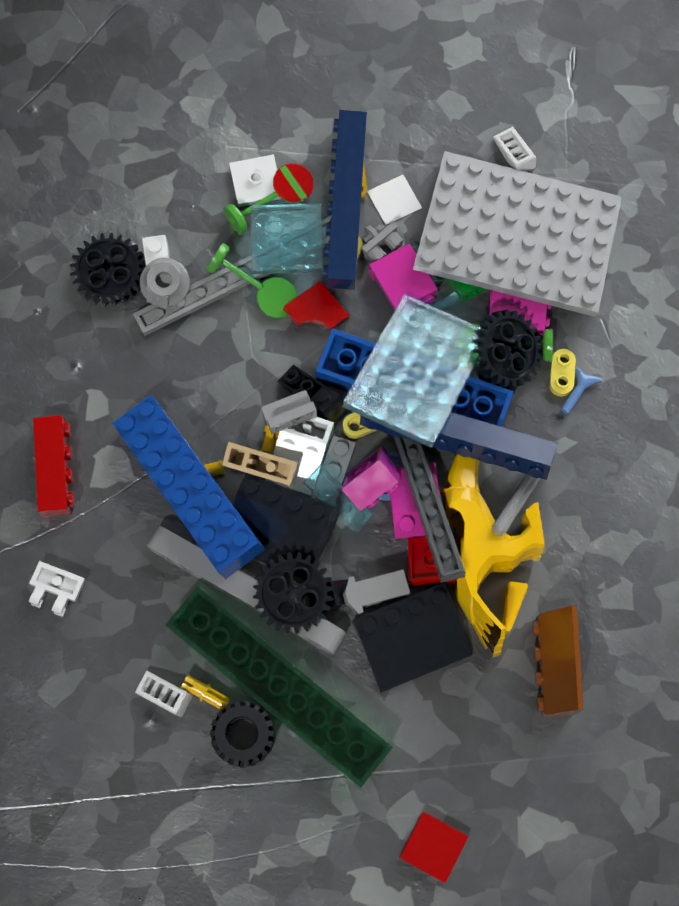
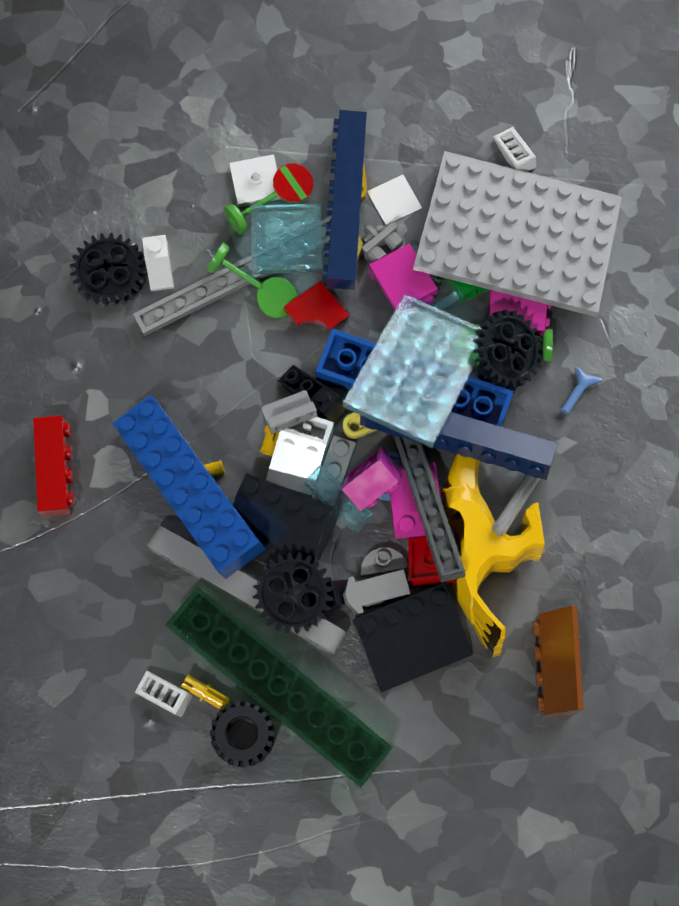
white plate [29,561,86,617] -> none
light grey piece [140,258,190,310] -> none
tan slope [222,442,298,486] -> none
red tile [399,811,469,883] -> none
yellow slope [502,581,528,635] -> none
light yellow plate [549,349,576,397] -> none
none -> light grey plate [361,548,408,577]

